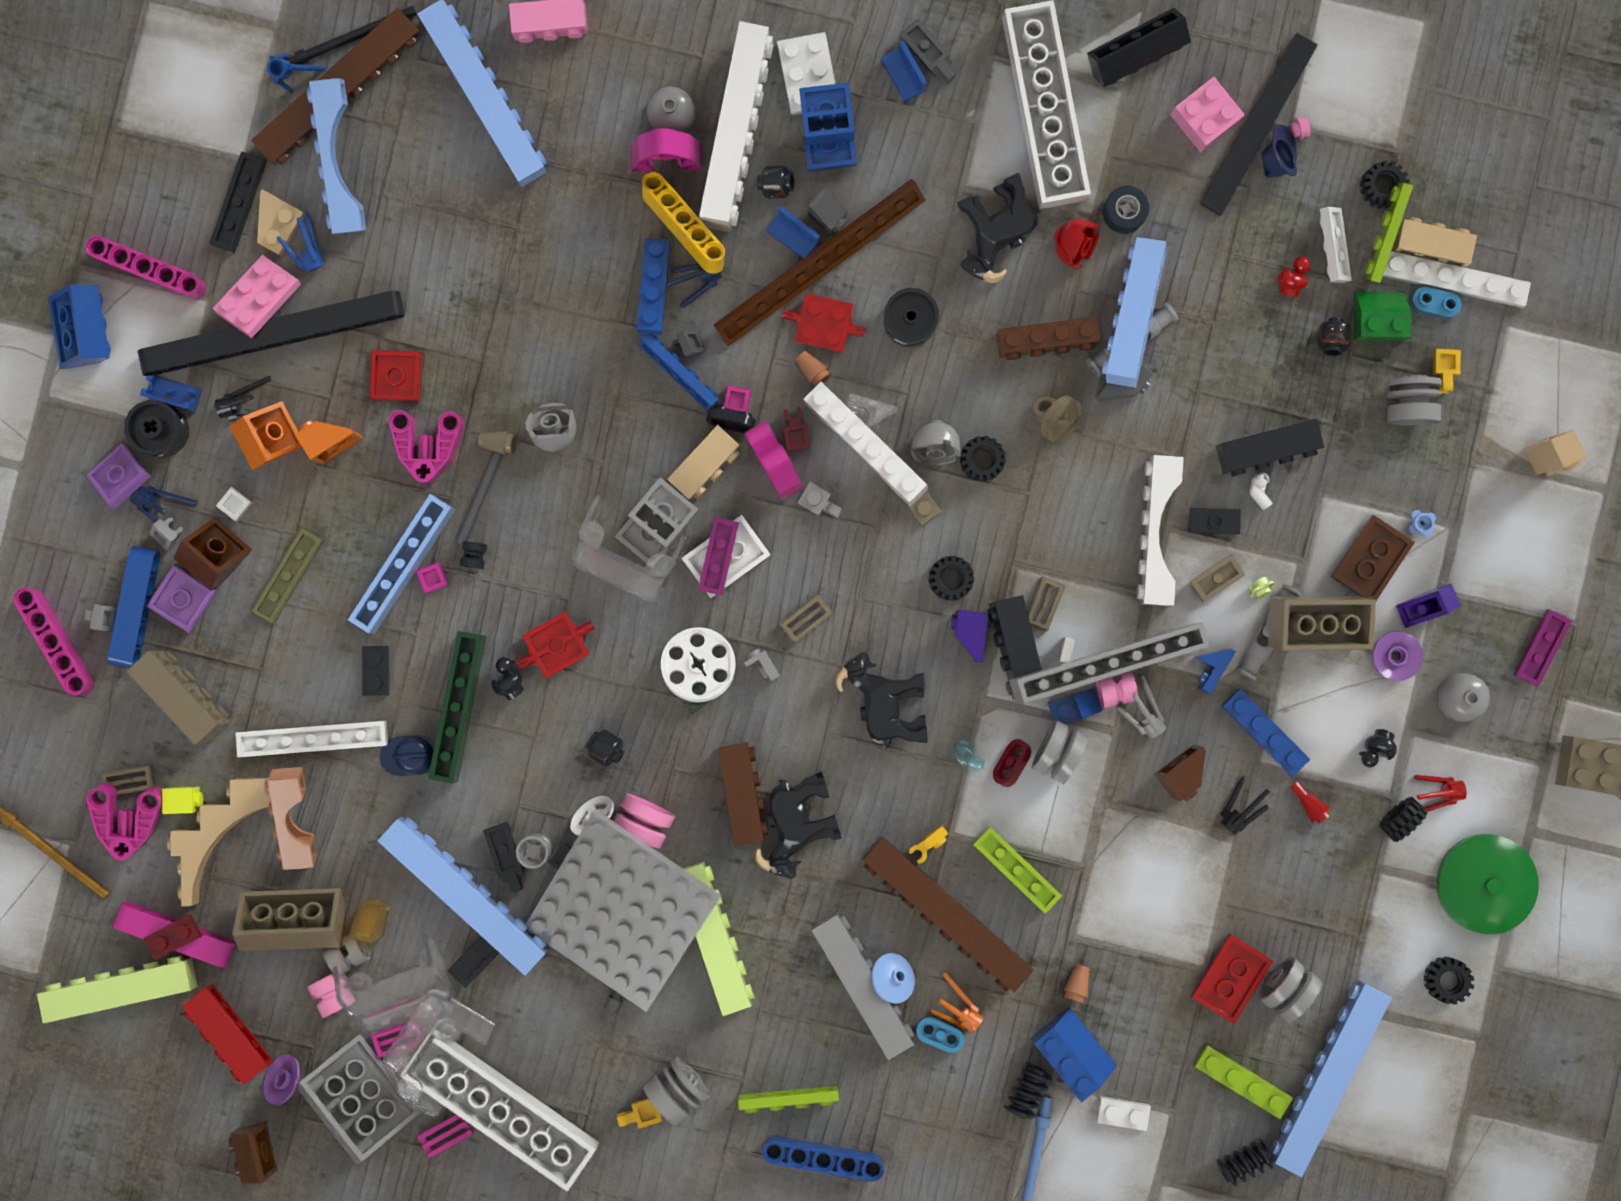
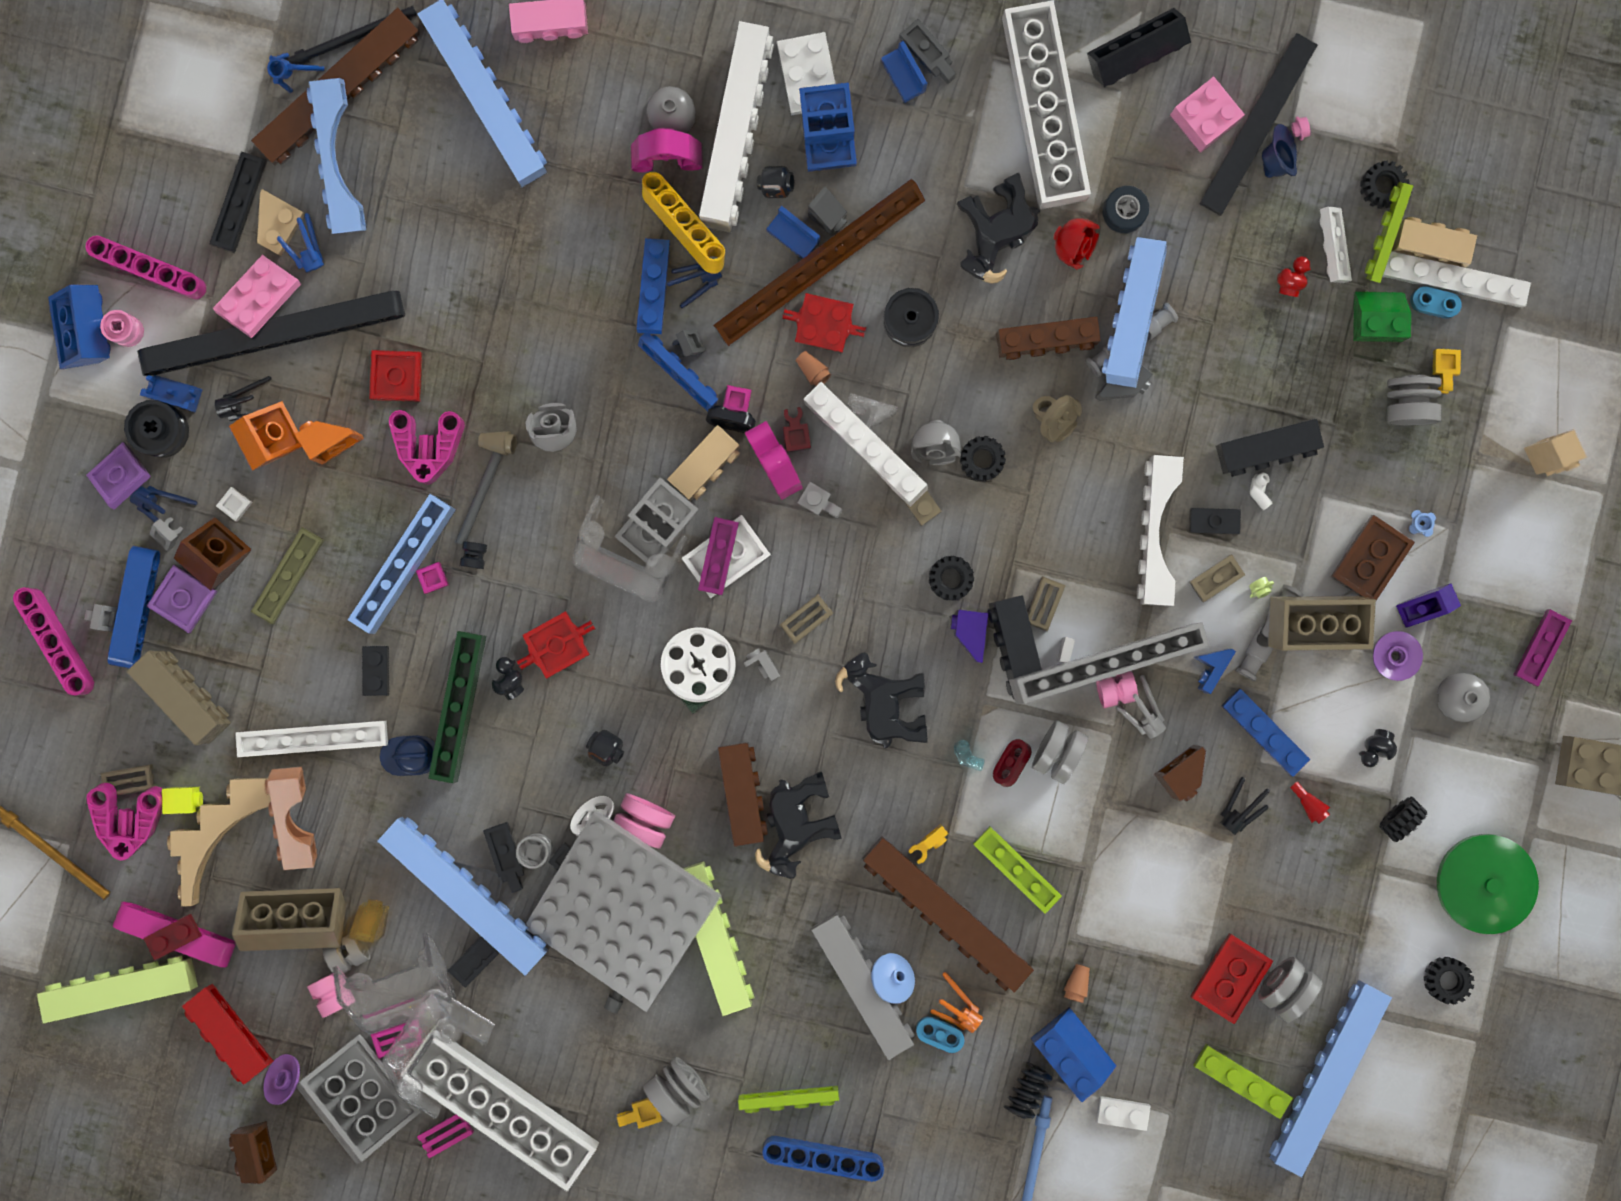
blue slope [1048,687,1103,724] -> none
black piece [1216,1138,1274,1187] -> none
black head [1317,317,1351,356] -> none
red plant [1414,775,1467,812] -> none
none -> bright pink wheel [100,310,144,347]

